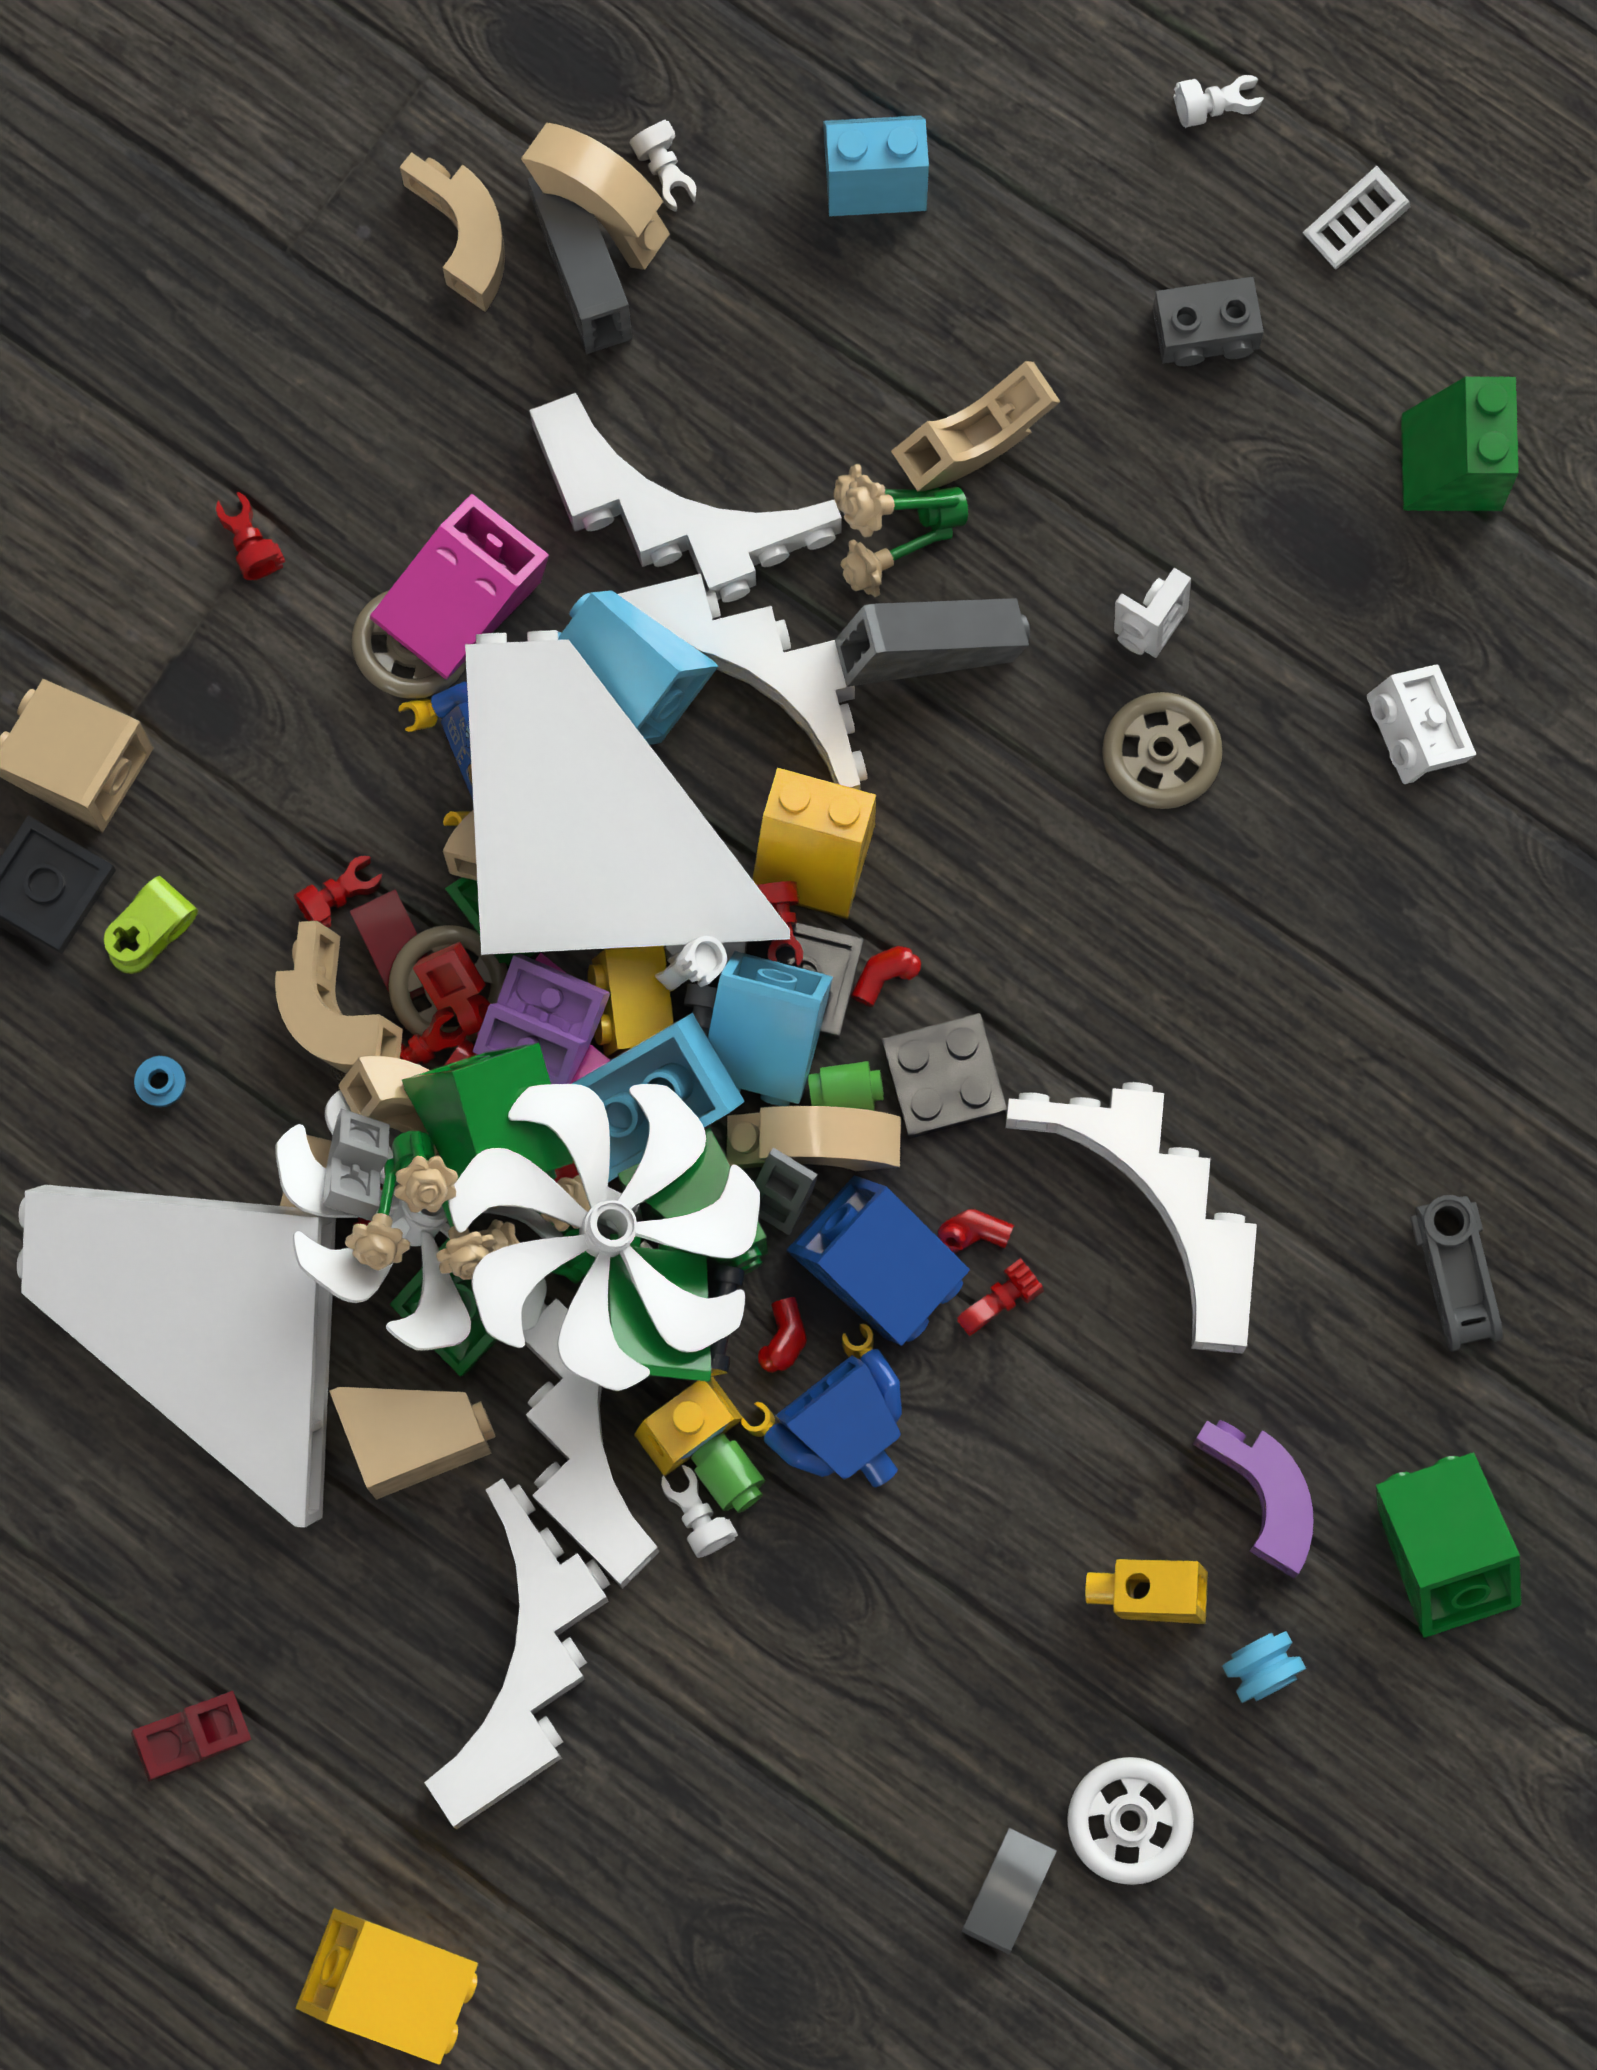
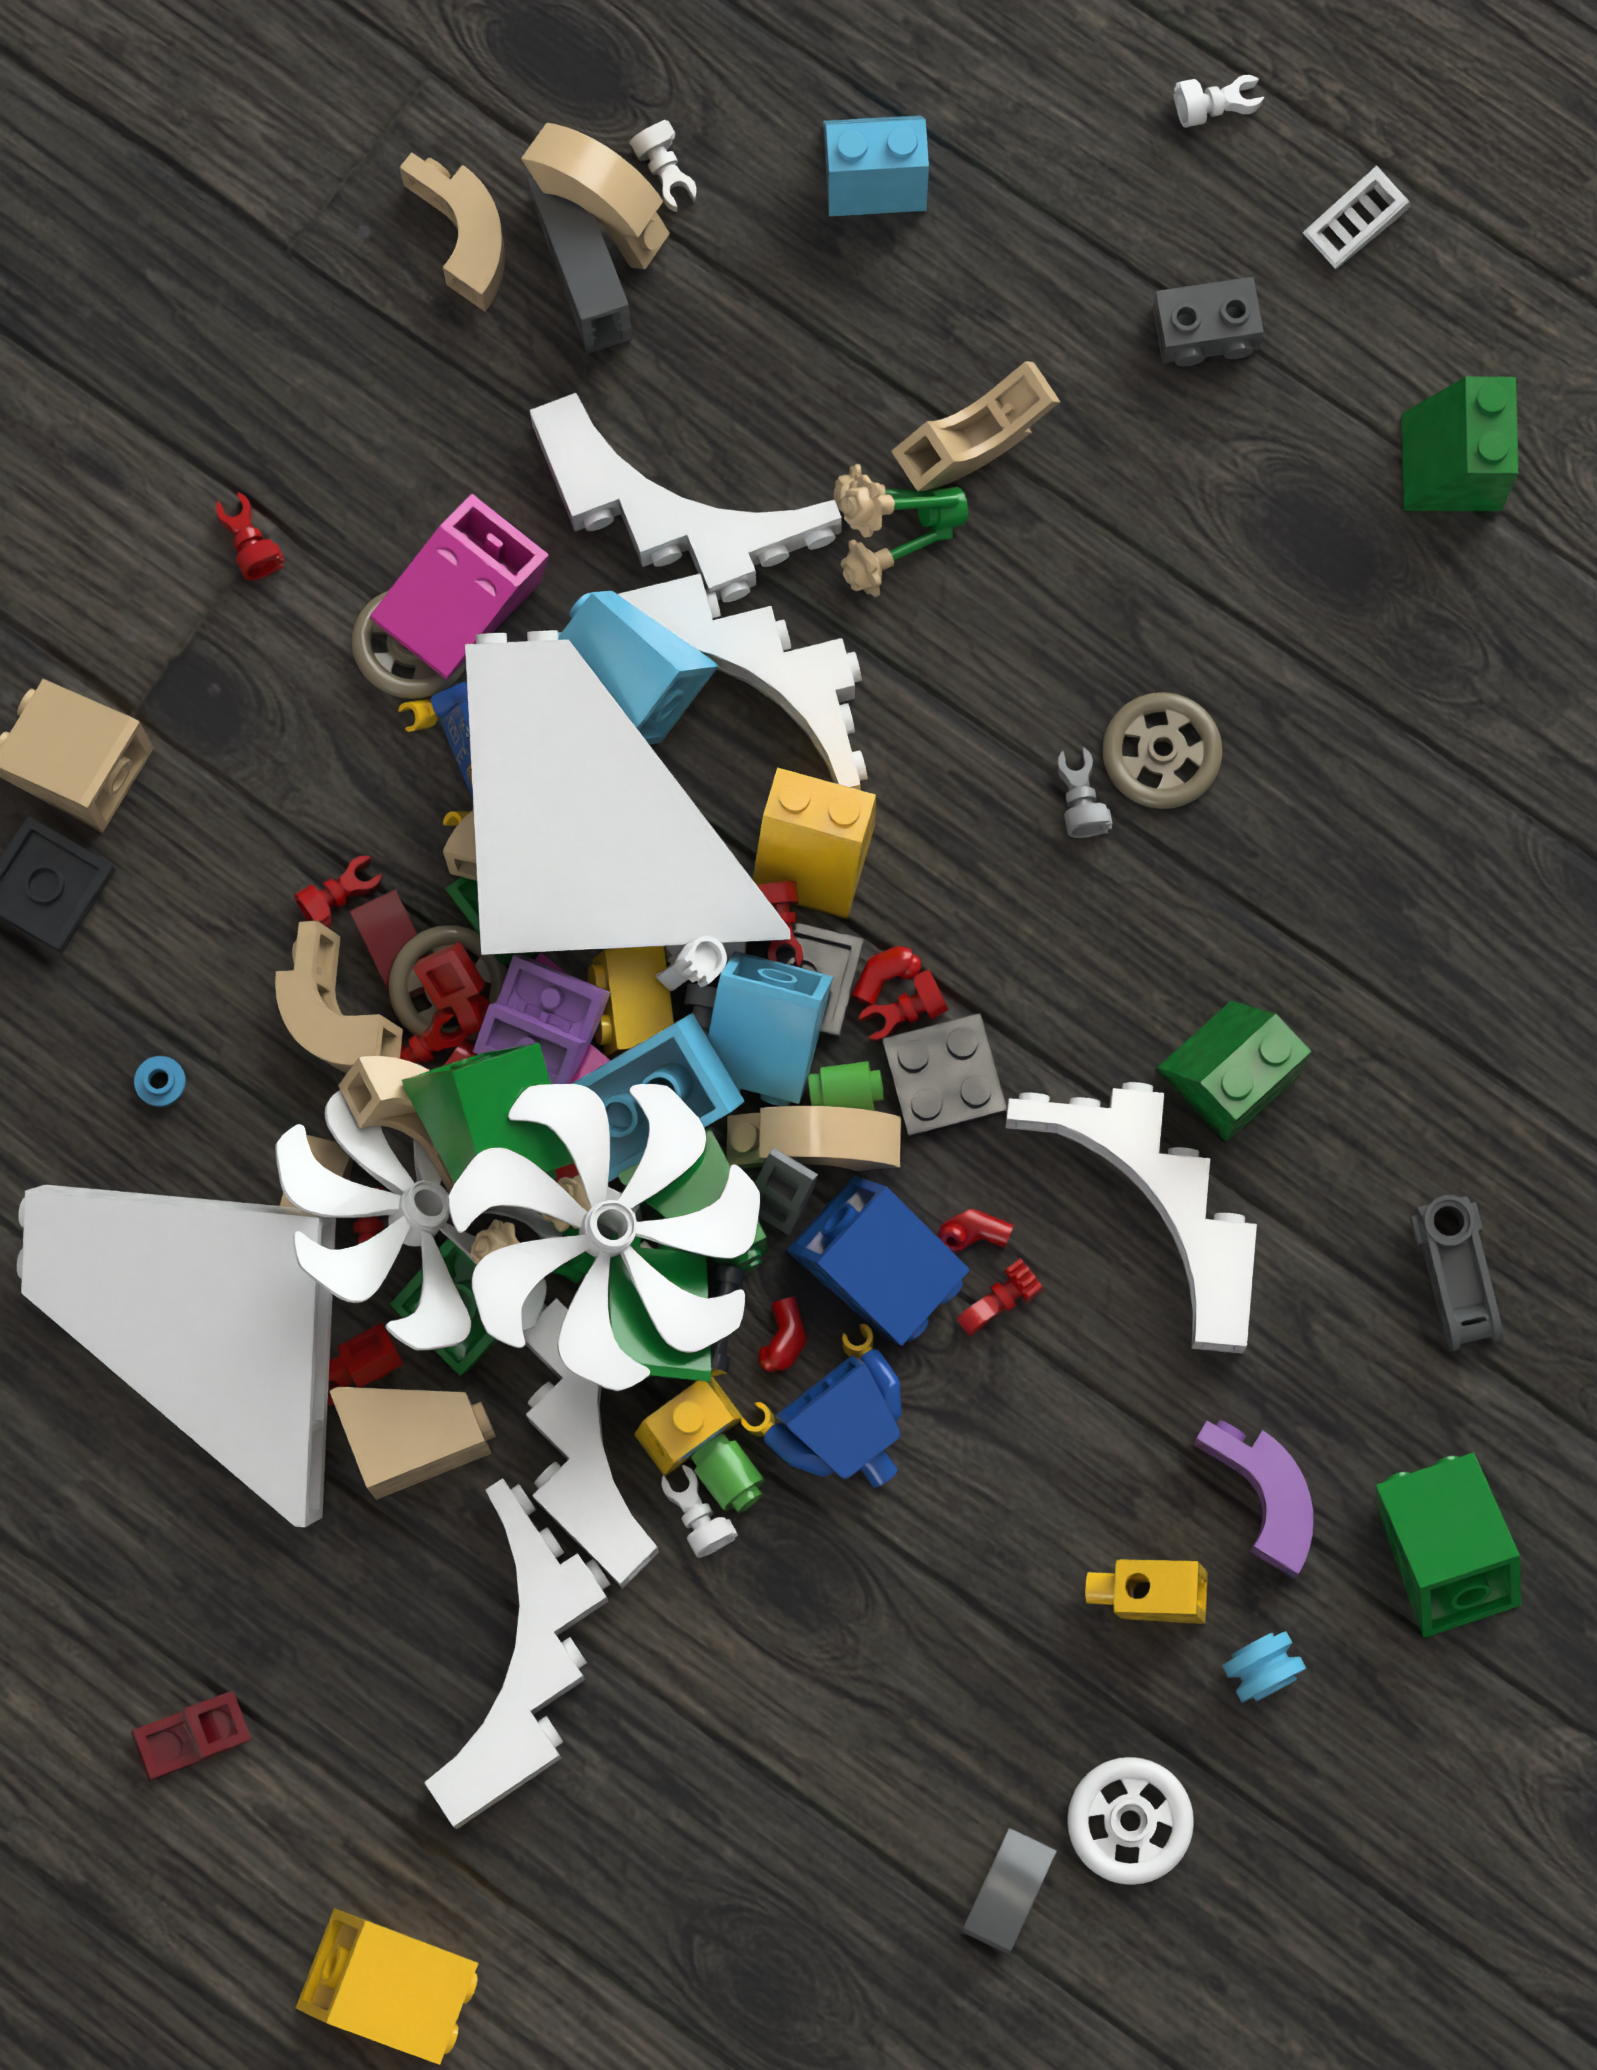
lime piece [104,876,198,974] -> none
light grey slope [322,1108,390,1221] -> none
tan plant [345,1131,496,1280] -> none
dark grey slope [835,598,1030,687] -> none
white bracket [1114,568,1191,658] -> none
white bracket [1367,664,1476,784] -> none
none -> red plate [327,1322,404,1406]
none -> red piece [859,969,949,1043]
none -> light grey piece [1058,747,1112,838]
none -> green slope [1156,1001,1312,1143]

